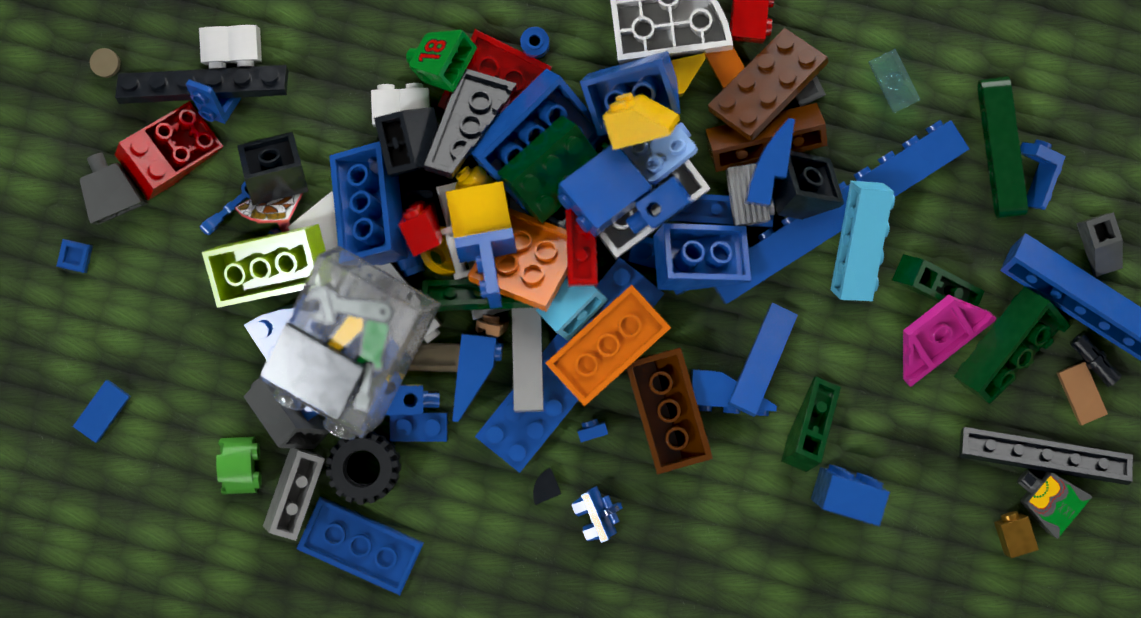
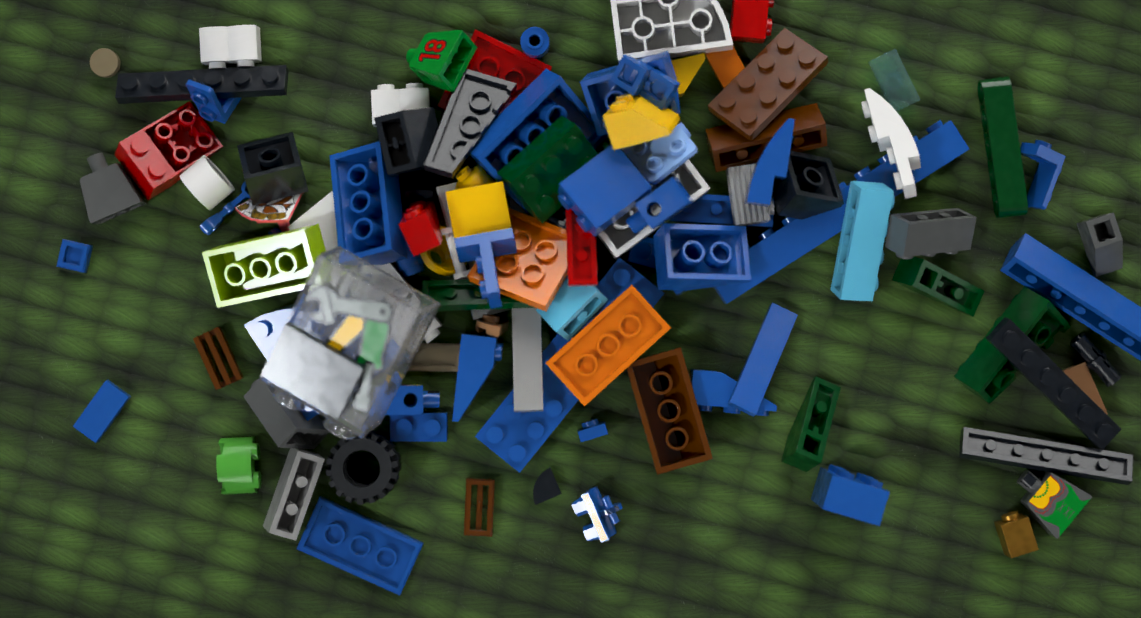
dark grey tile [794,76,826,107] -> none
dark pink wing [903,295,997,387] -> none
none -> white piece [180,155,235,210]
none -> reddish brown tile [193,327,244,390]
none -> reddish brown tile [464,478,495,537]
none -> blue slope [611,54,680,110]
none -> white slope [861,88,921,199]
none -> dark grey brick [885,208,977,259]
none -> black plate [985,317,1121,450]

